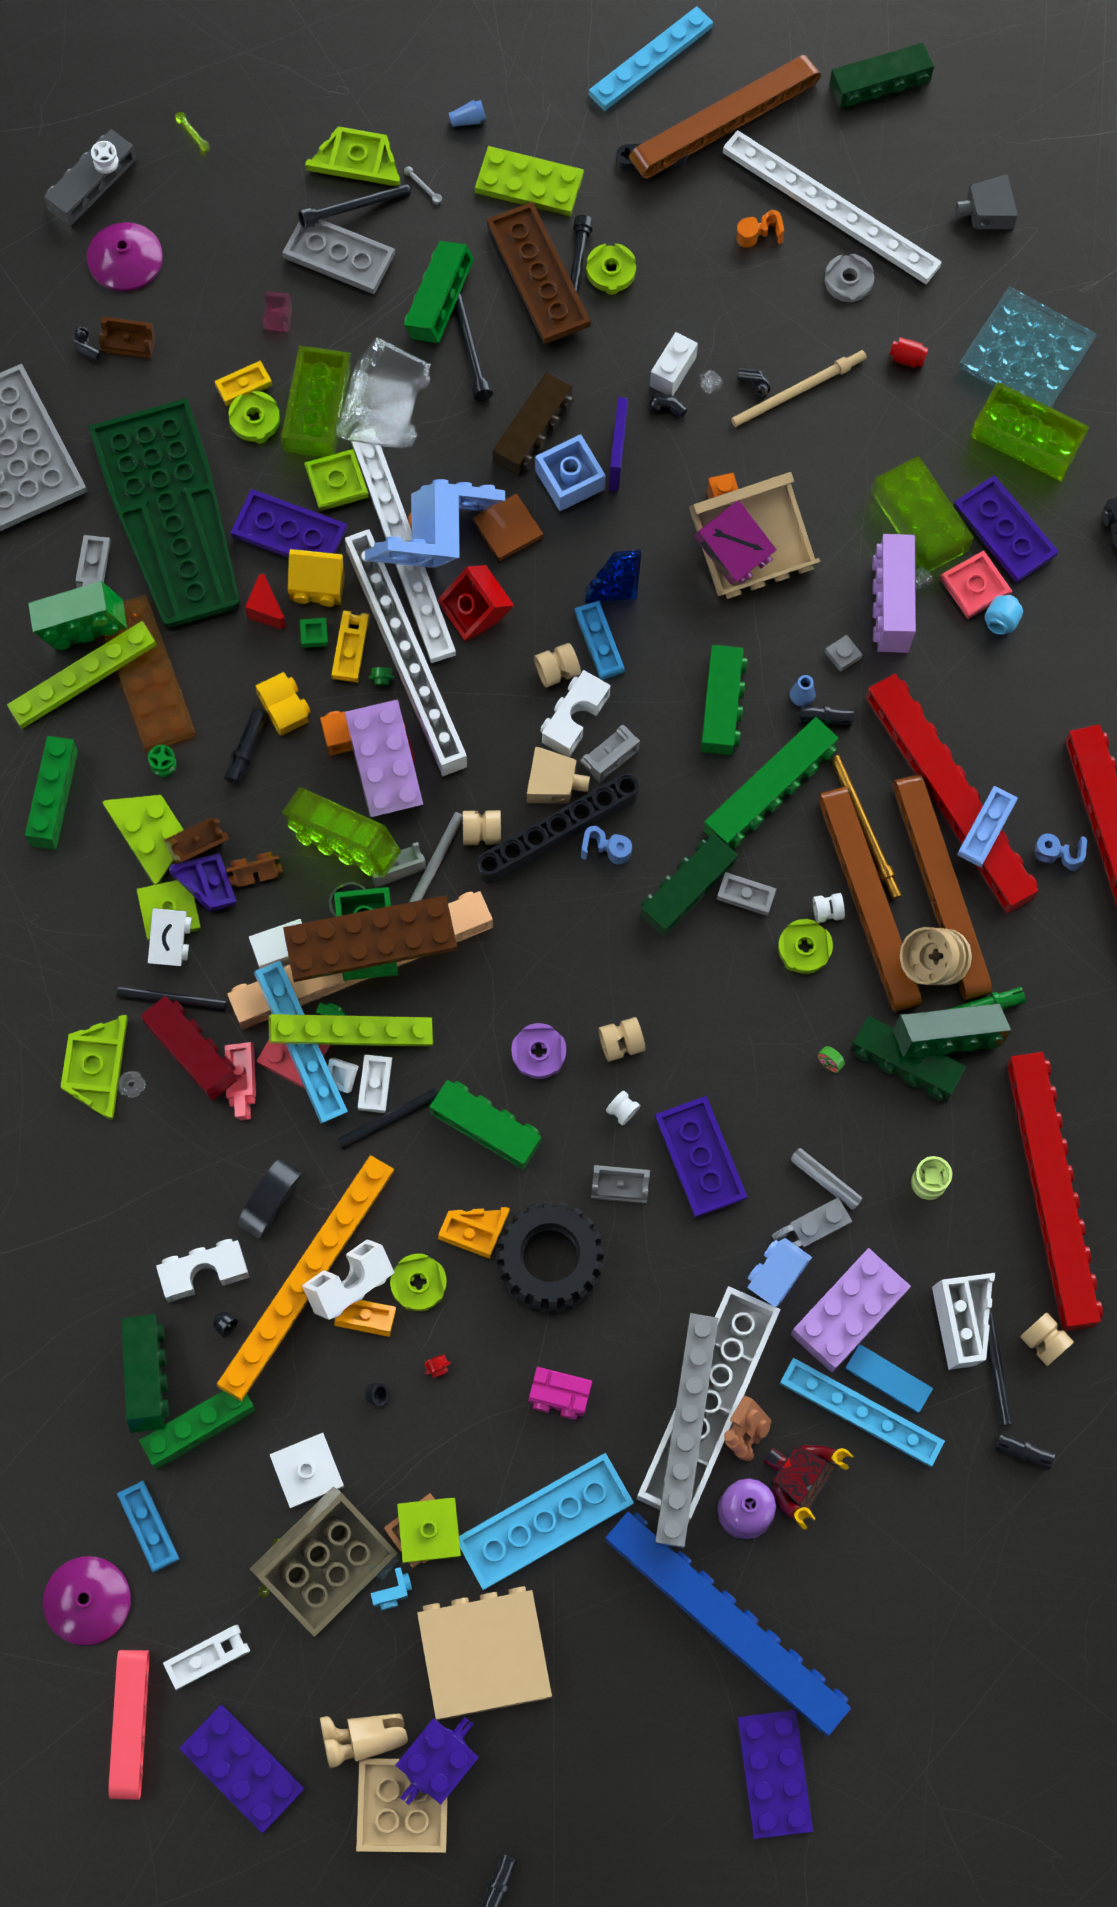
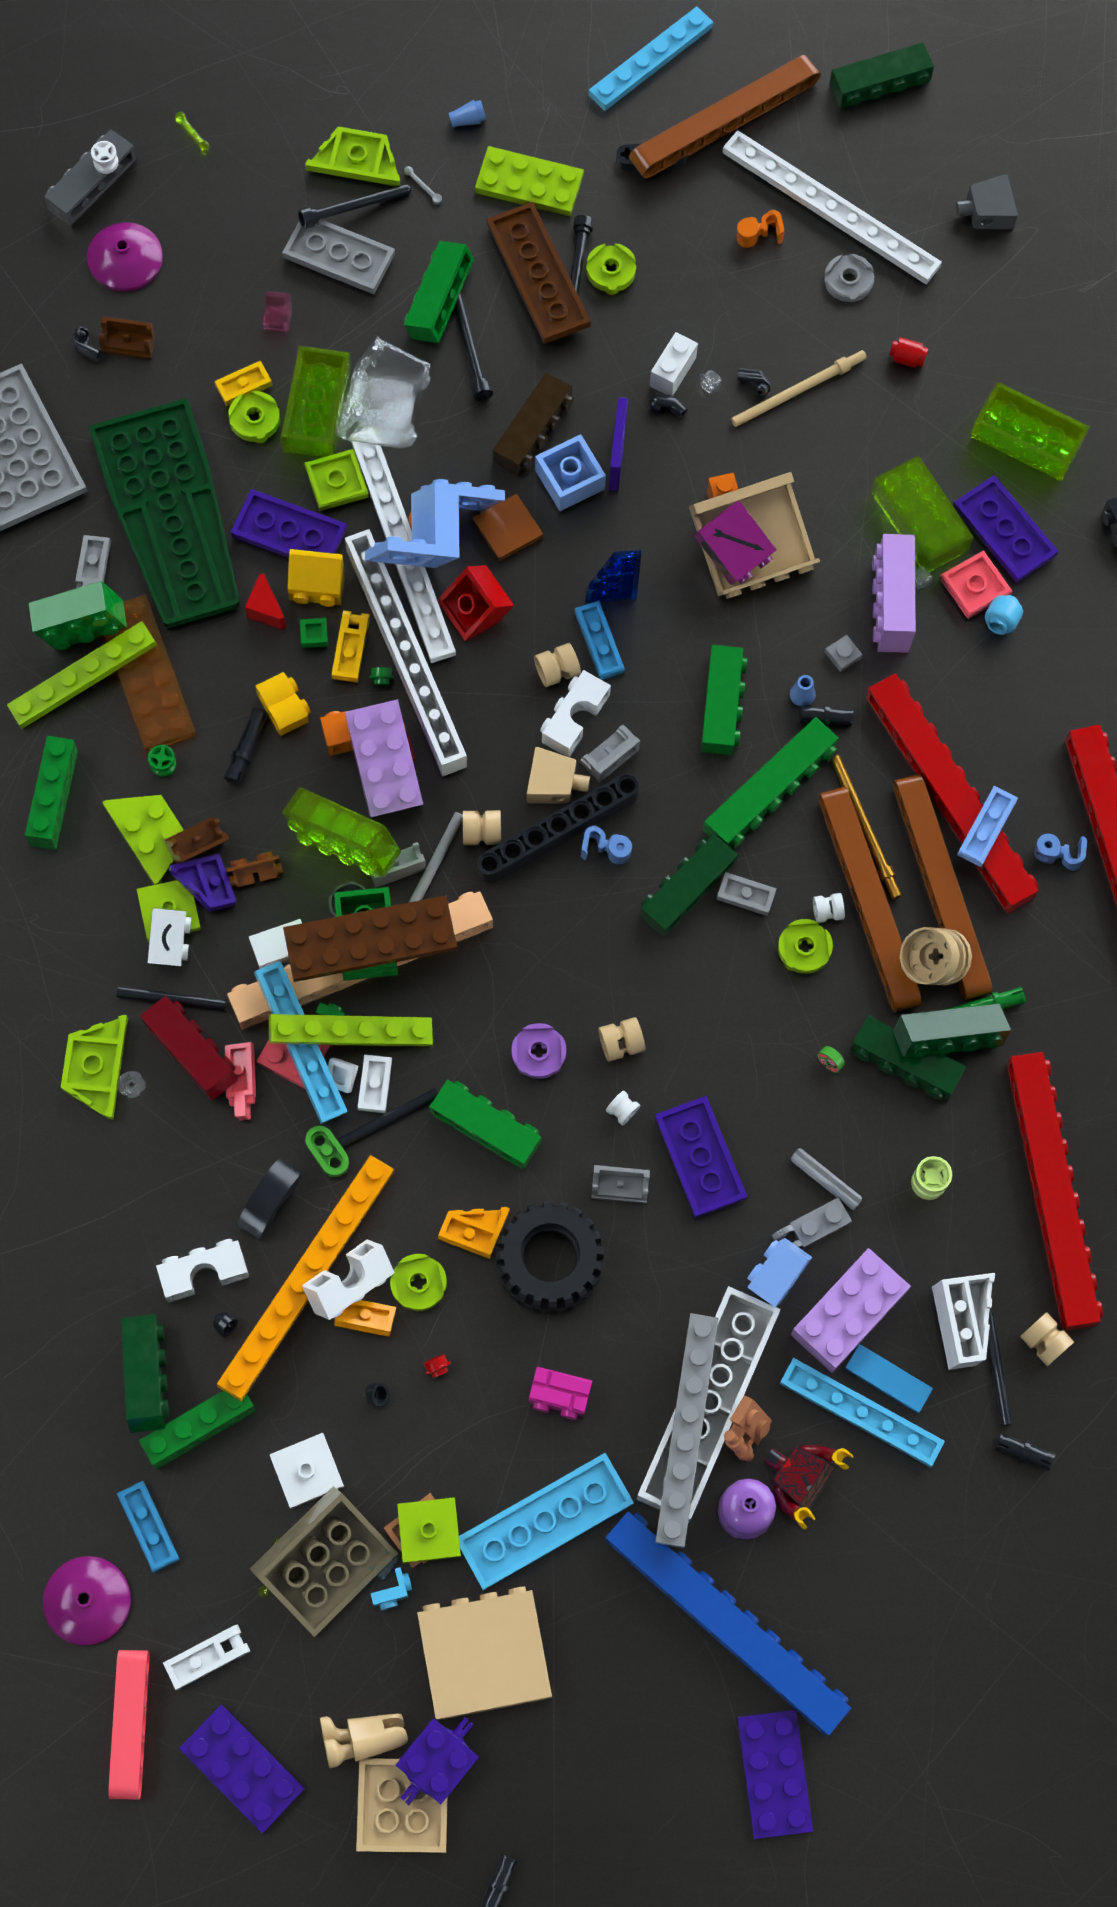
clear light blue plate [958,286,1097,416] -> none
none -> bright green plate [305,1126,349,1177]

